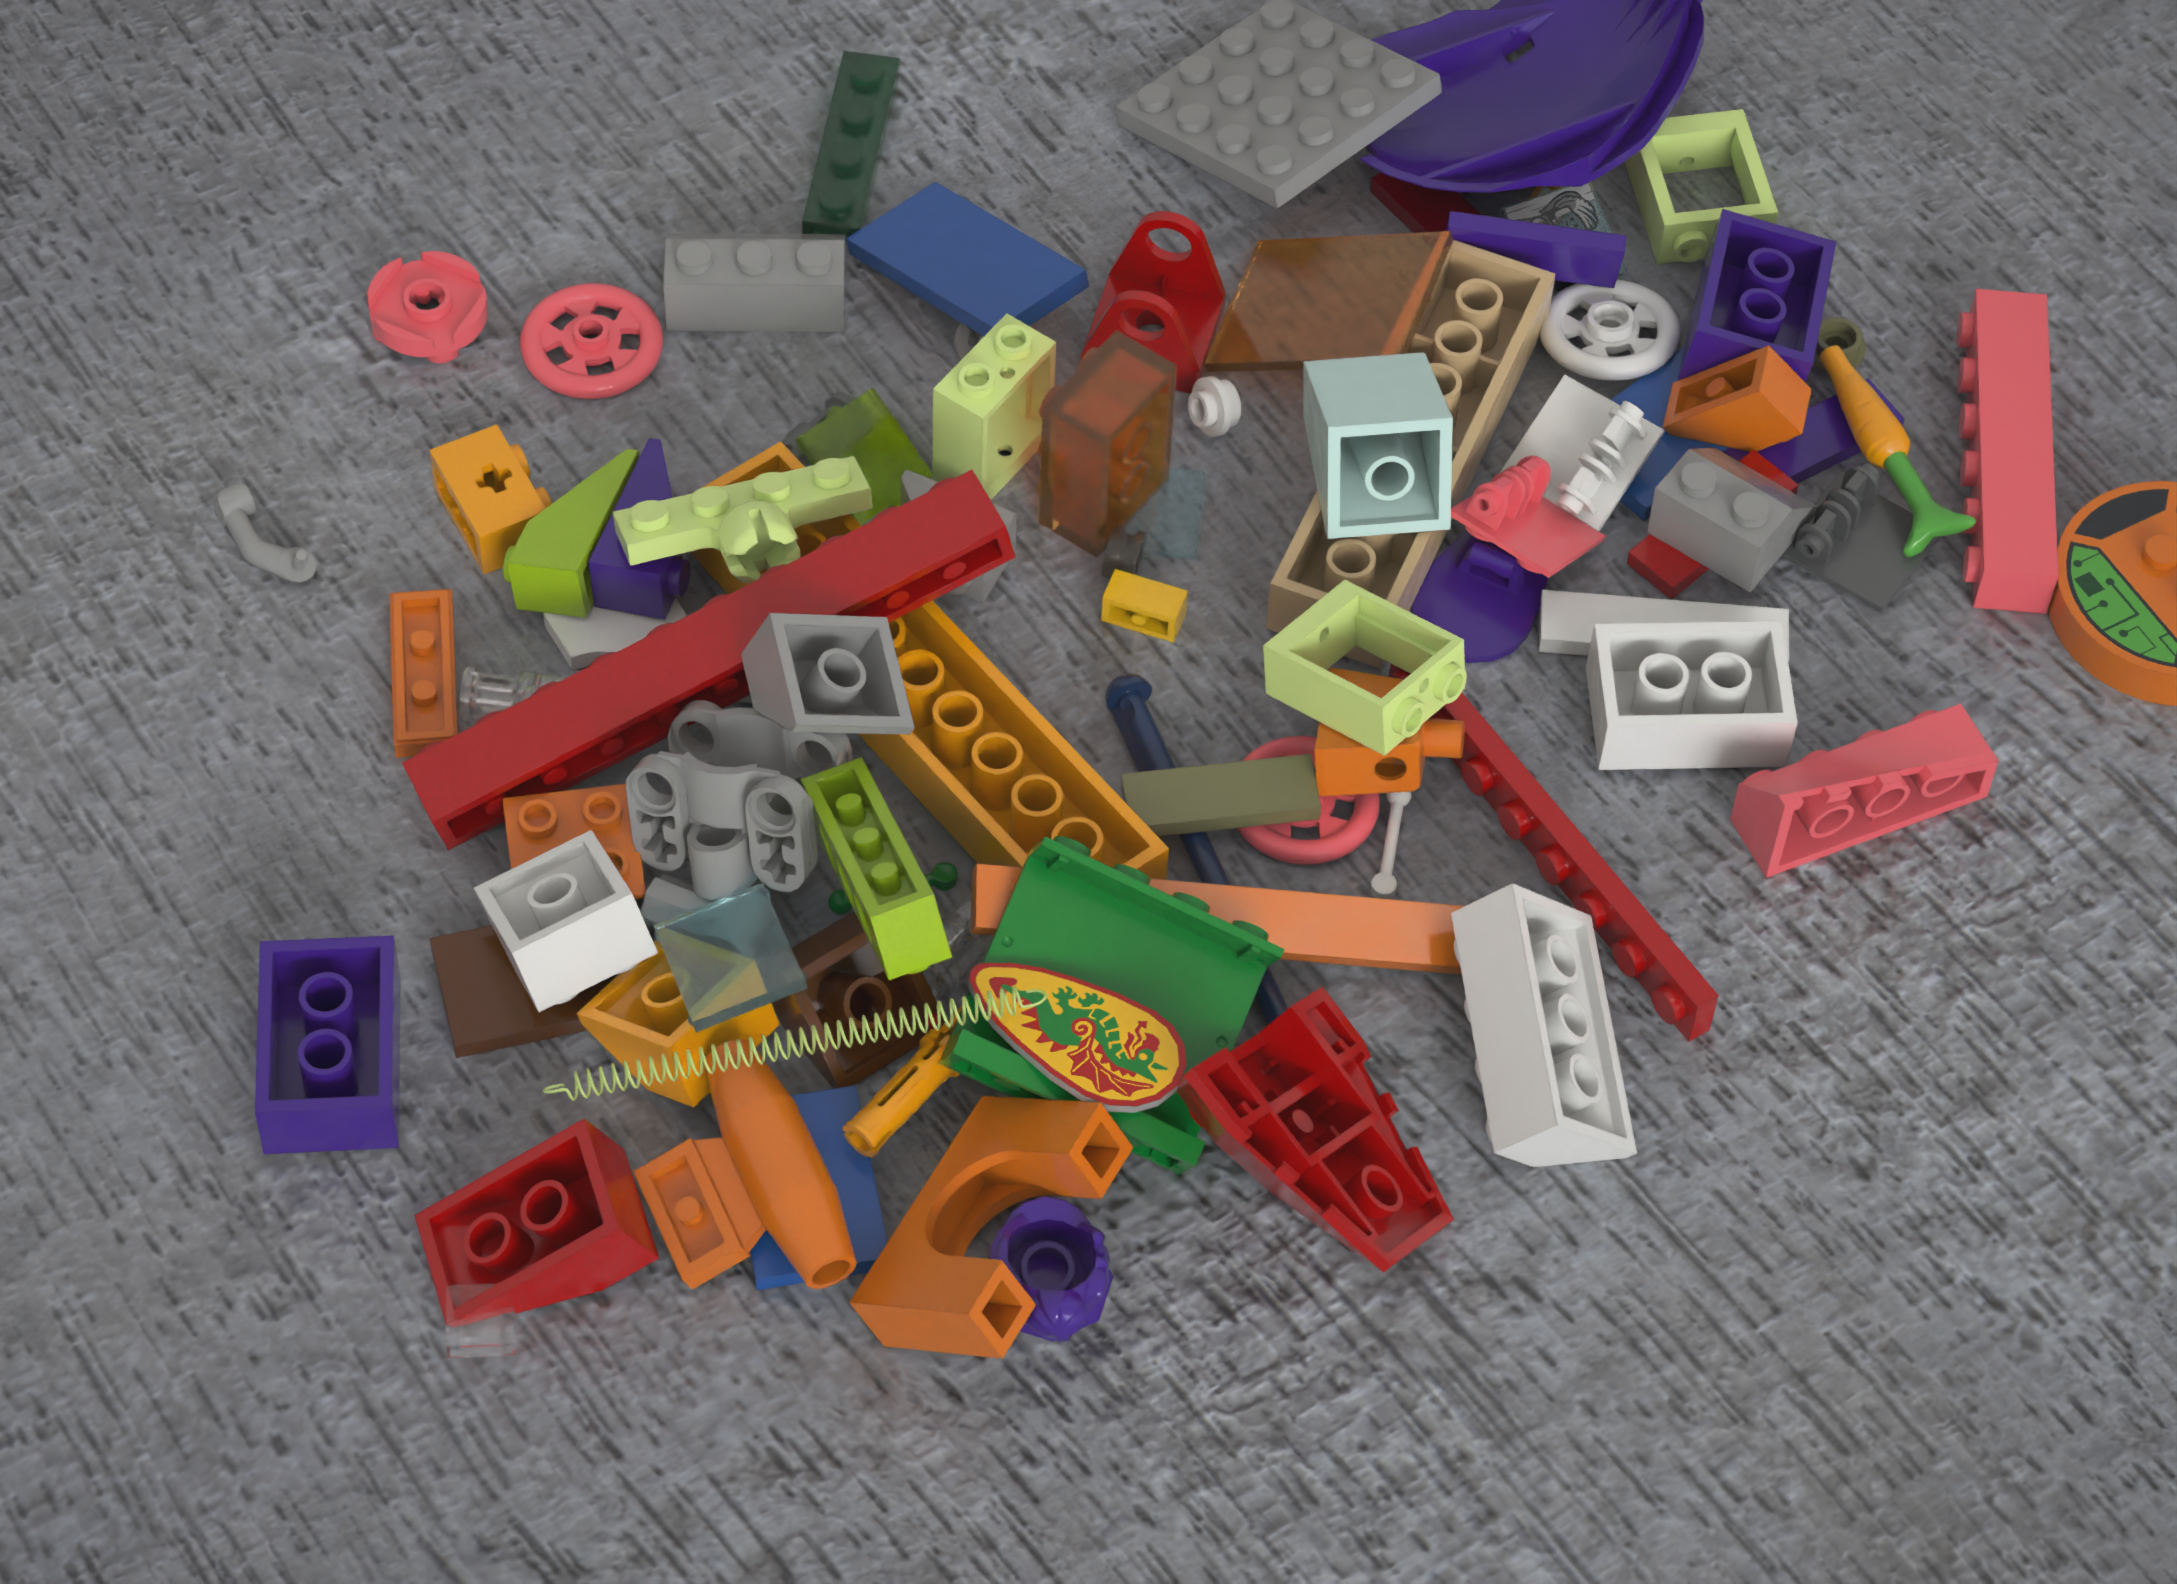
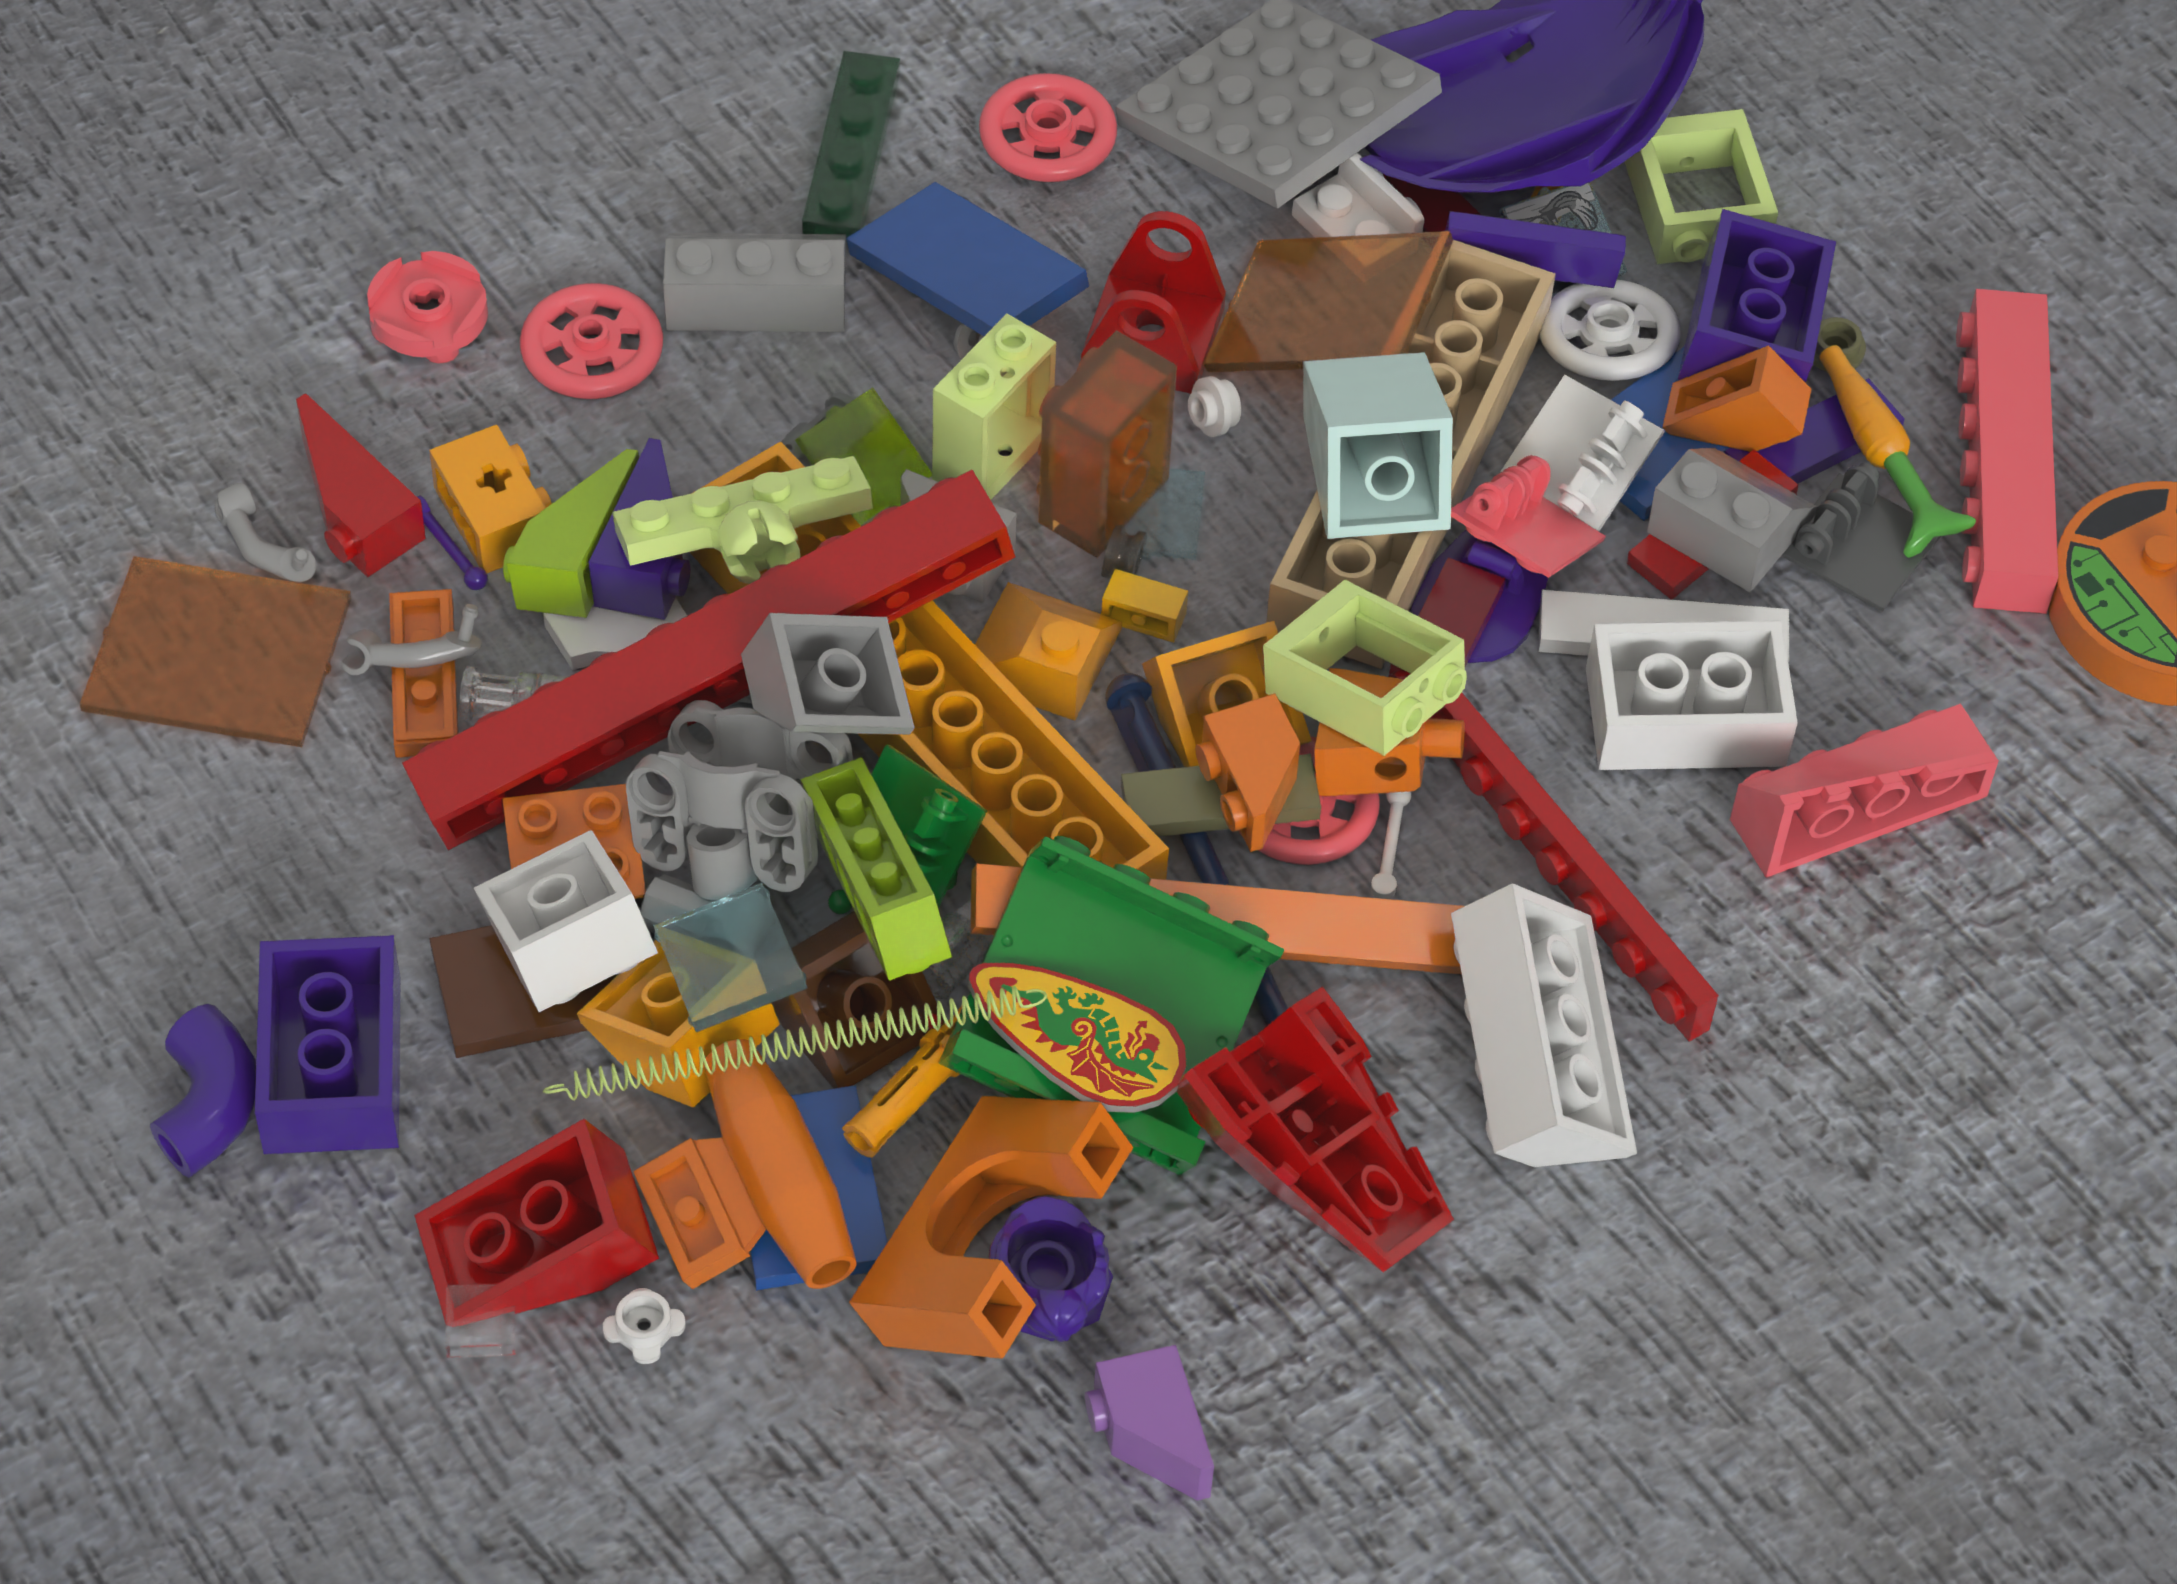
none -> clear orange piece [80,556,352,747]
none -> dark purple cylinder [150,1004,256,1178]
none -> red slope [296,393,426,578]
none -> light grey piece [341,604,482,675]
none -> dark purple hinge [417,495,488,591]
none -> white plate [603,1288,685,1364]
none -> green hinge [871,744,987,908]
none -> light orange slope [975,582,1122,721]
none -> coral plate [979,73,1117,182]
none -> medium lavender slope [1085,1345,1214,1501]
none -> light orange slope [1142,621,1312,767]
none -> orange slope [1195,693,1300,852]
none -> white bracket [1292,153,1424,287]
none -> dark red tile [1418,557,1505,667]

